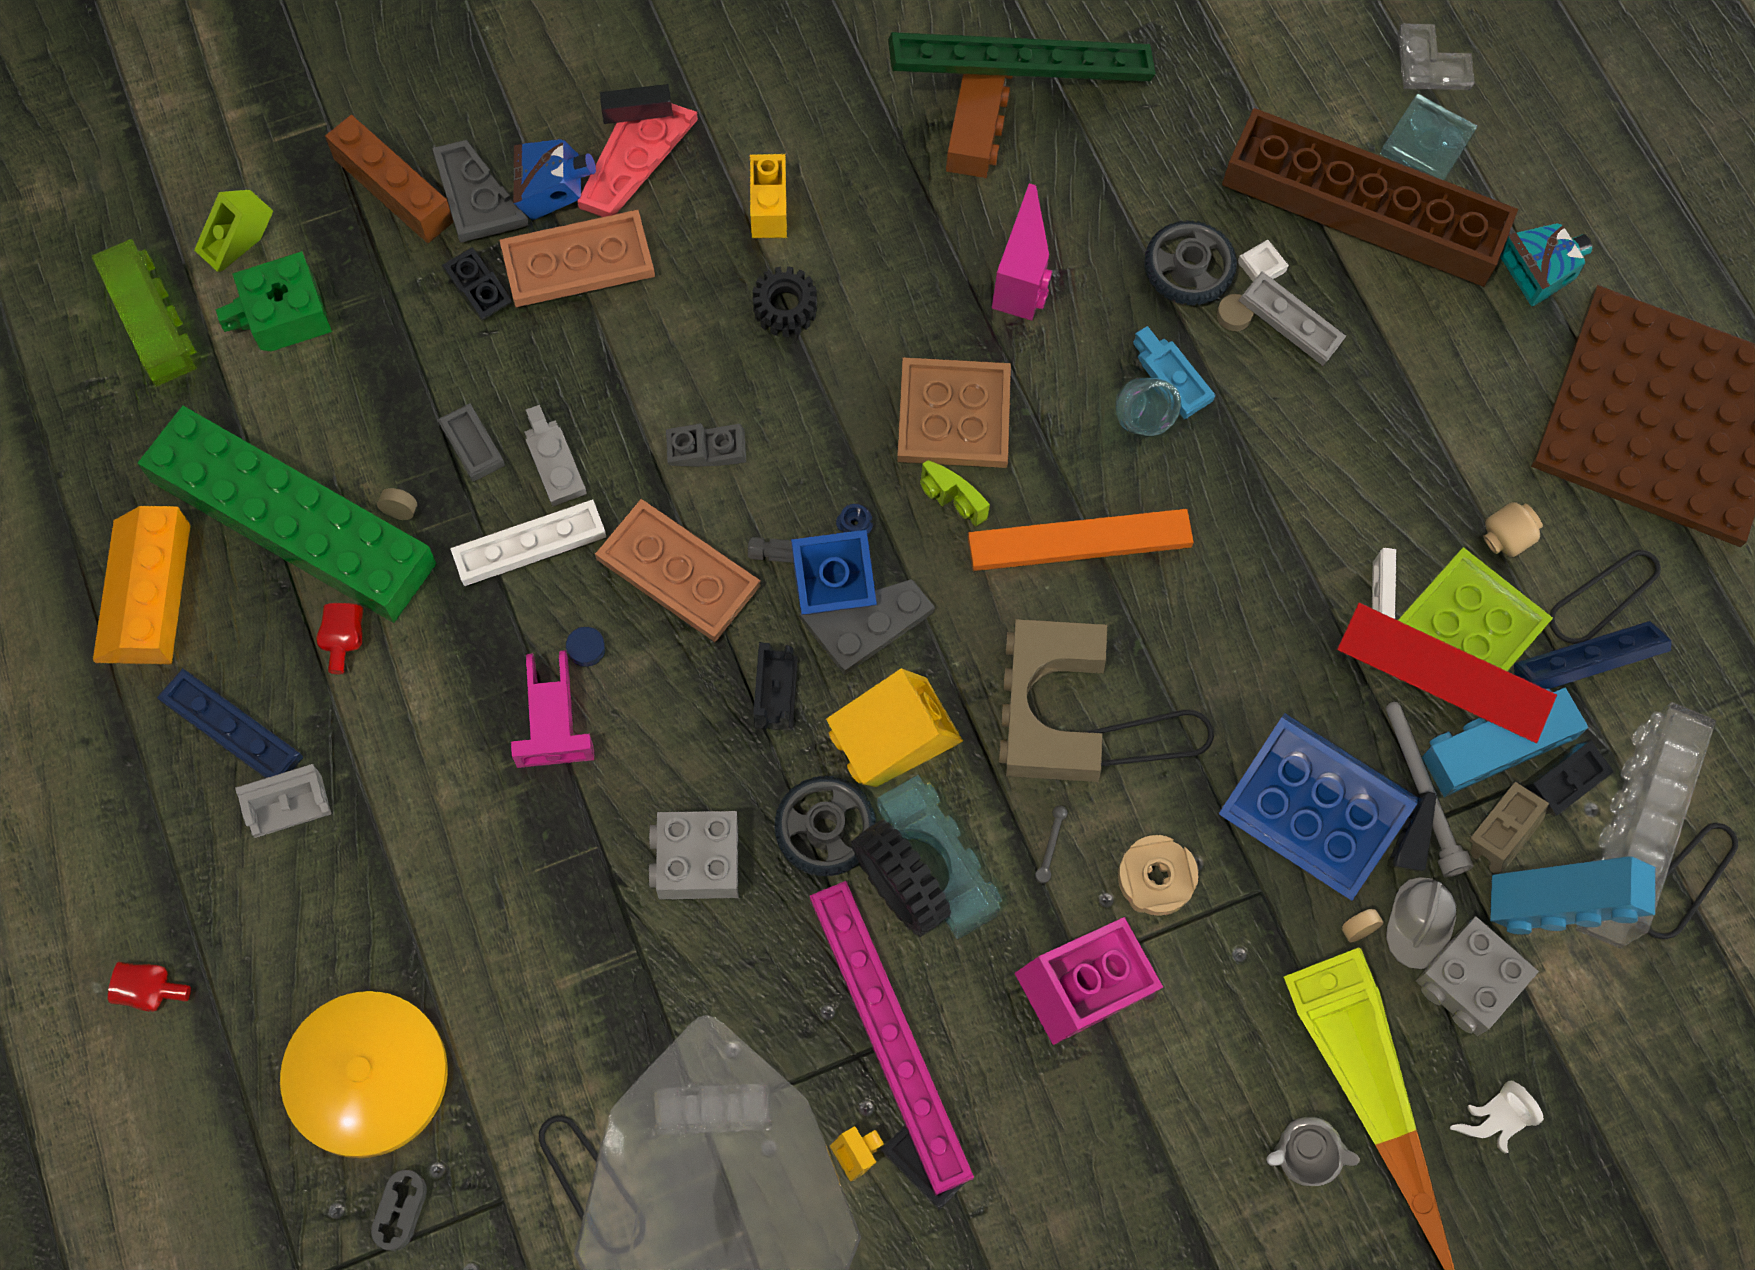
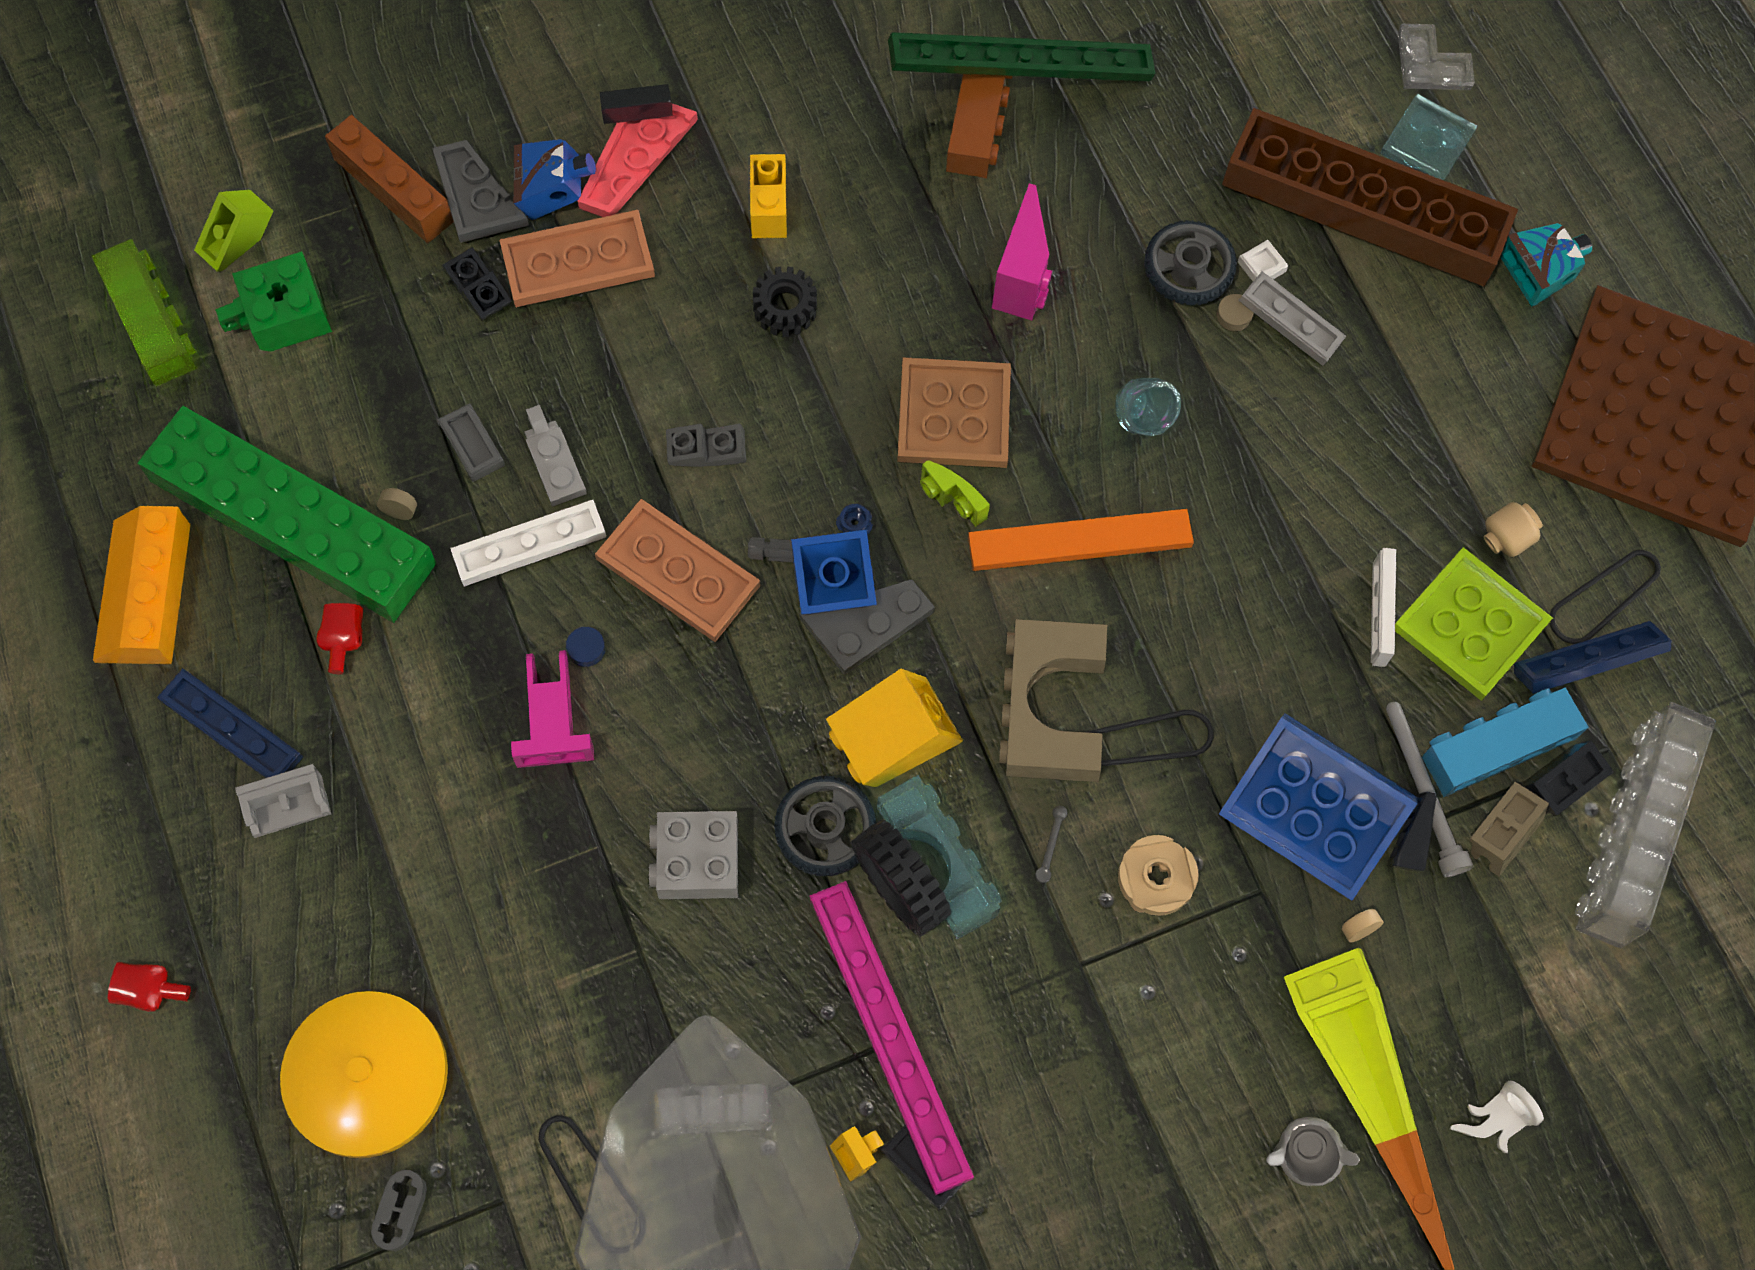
black hinge [753,642,798,730] -> none
dark pink slope [1015,917,1163,1045] -> none
dark azure hinge [1133,326,1215,419] -> none
red sticker [1337,603,1557,744] -> none
light grey piece [1386,877,1456,969] -> none
light grey brick [1416,916,1539,1036] -> none
dark azure brick [1490,856,1655,935] -> none
black piece [1638,823,1738,940] -> none

